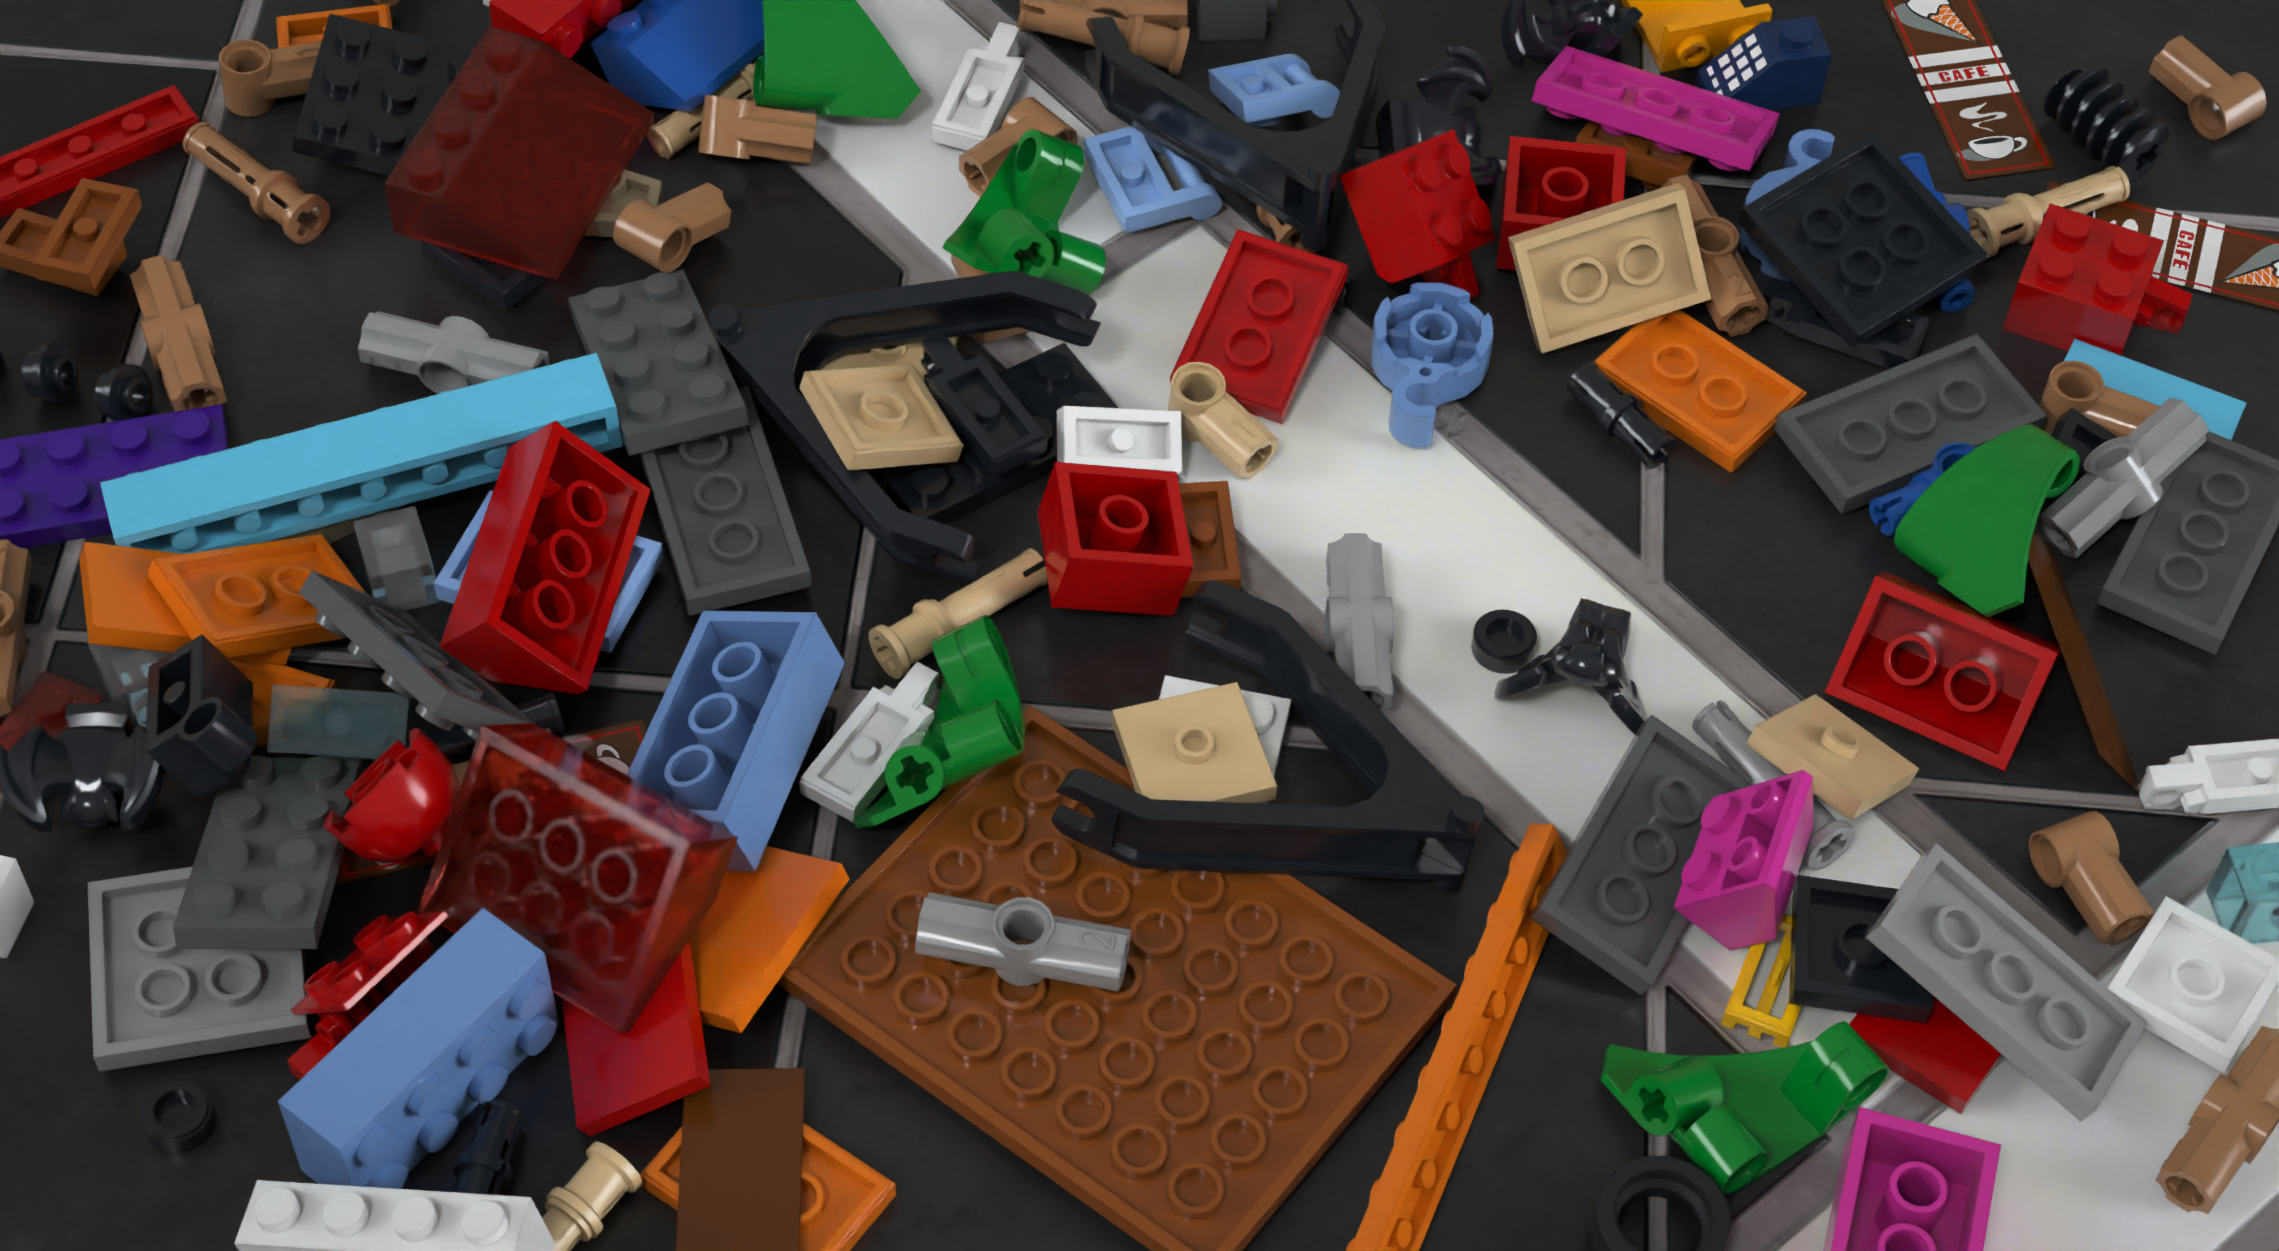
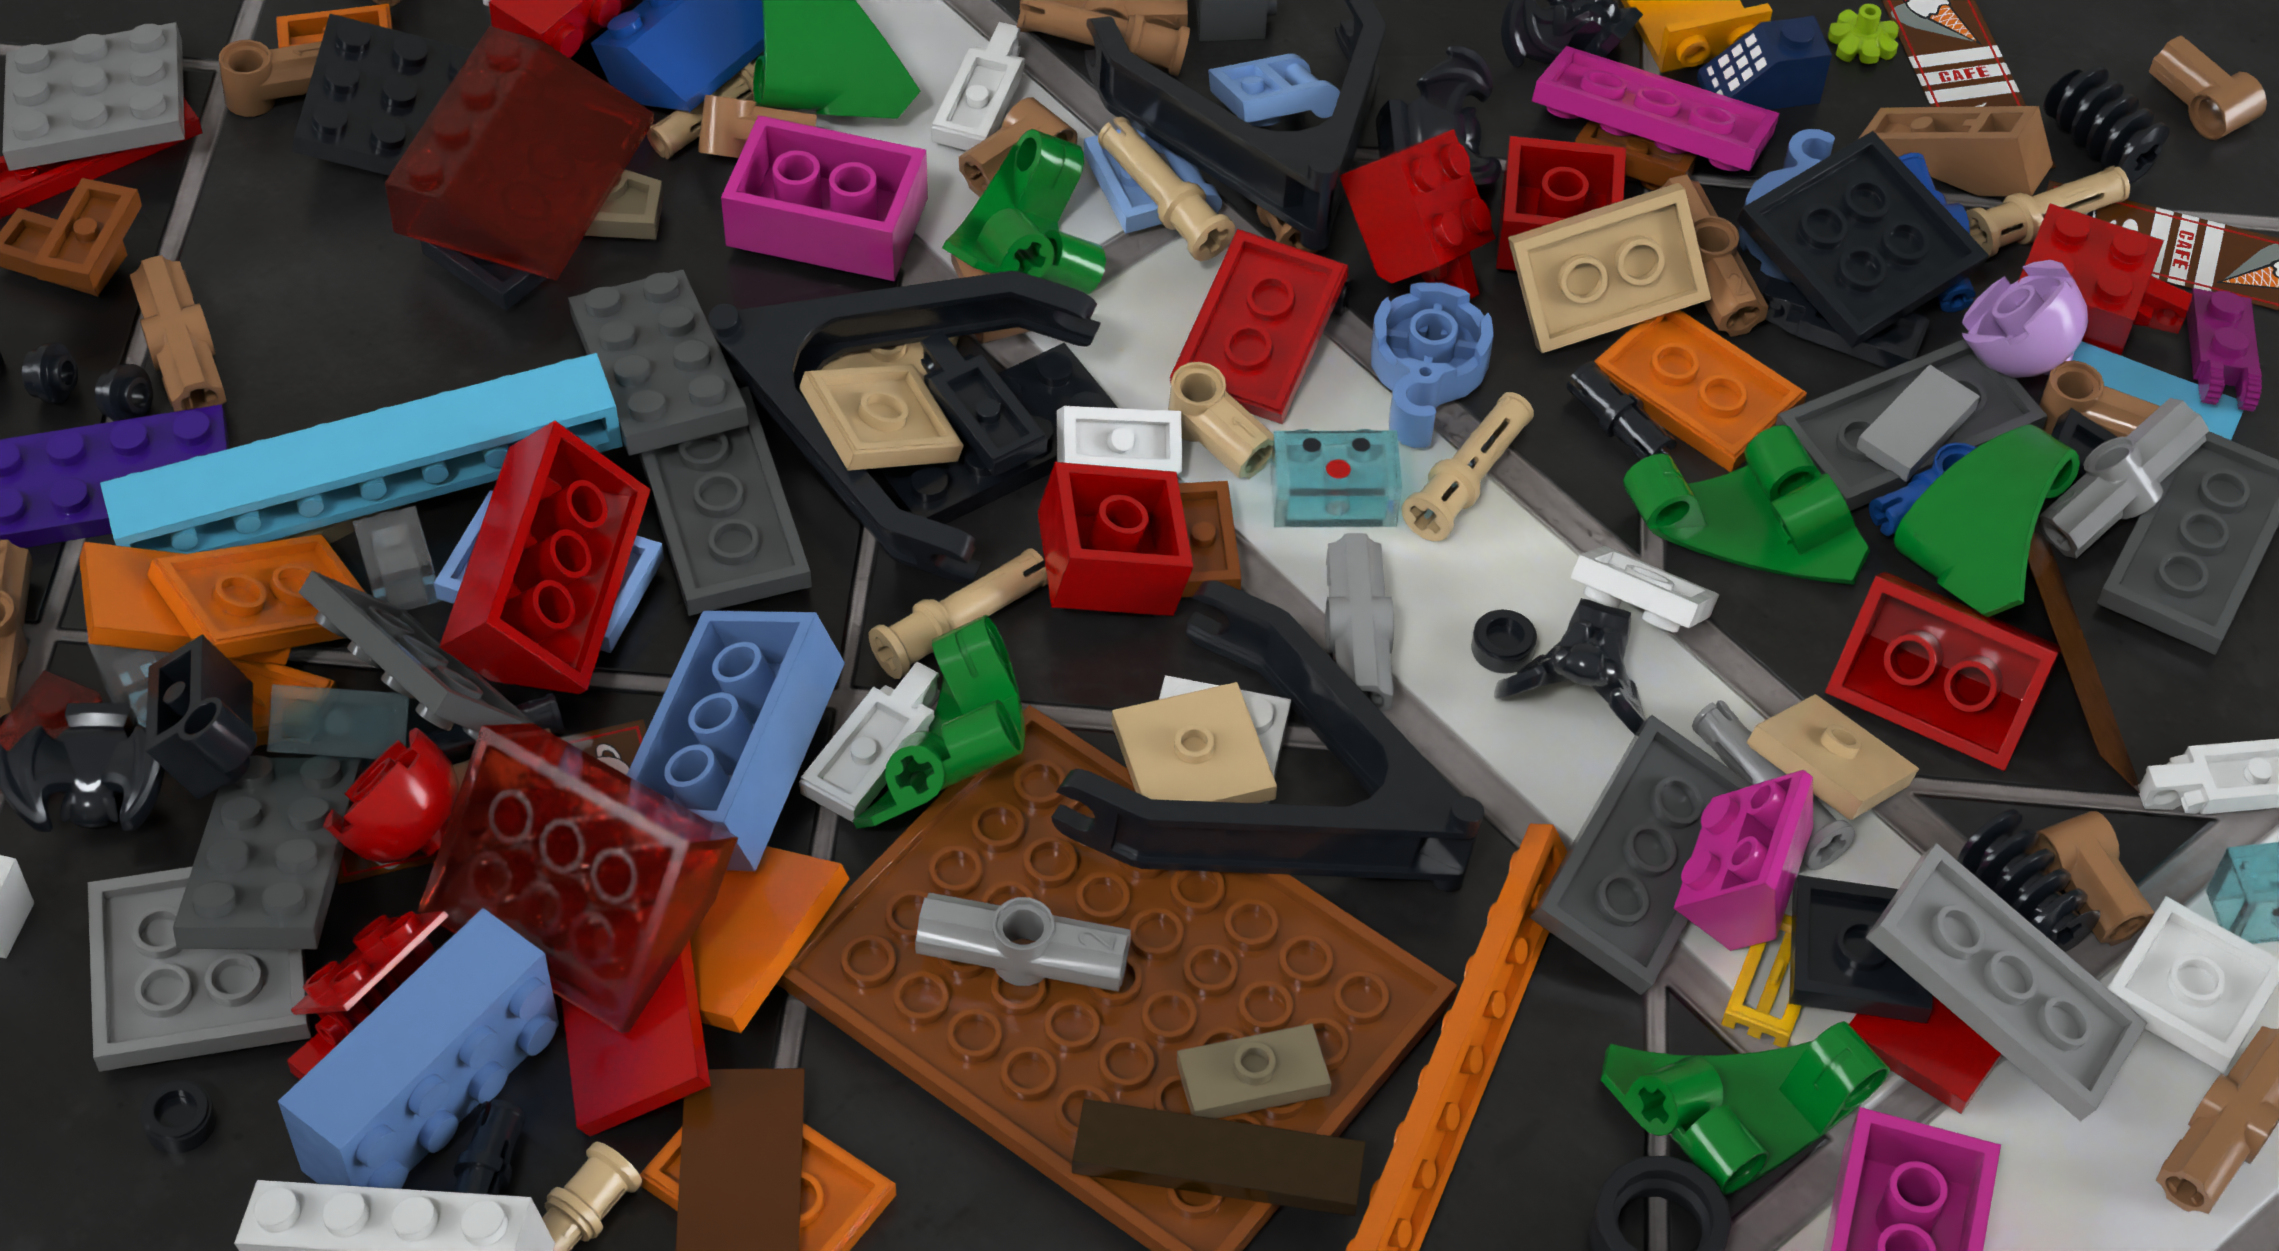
medium nougat pin [183,122,330,244] -> none
light grey piece [358,311,550,394] -> none
medium nougat piece [613,183,732,273] -> none
none -> light grey plate [2,22,185,171]
none -> dark pink brick [721,115,928,281]
none -> dark brown tile [1072,1099,1365,1216]
none -> tan pin [1098,117,1235,261]
none -> dark tan plate [1176,1023,1331,1119]
none -> clear light blue brick [1270,429,1402,527]
none -> tan pin [1401,392,1534,541]
none -> white plate [1570,546,1719,632]
none -> green panel [1623,425,1870,585]
none -> lime plant [1828,4,1899,64]
none -> light grey tile [1856,365,1980,482]
none -> medium nougat slope [1859,106,2053,198]
none -> black piece [1957,809,2100,952]
none -> lavender cylinder [1962,260,2088,378]
none -> magenta hinge [2187,288,2262,412]

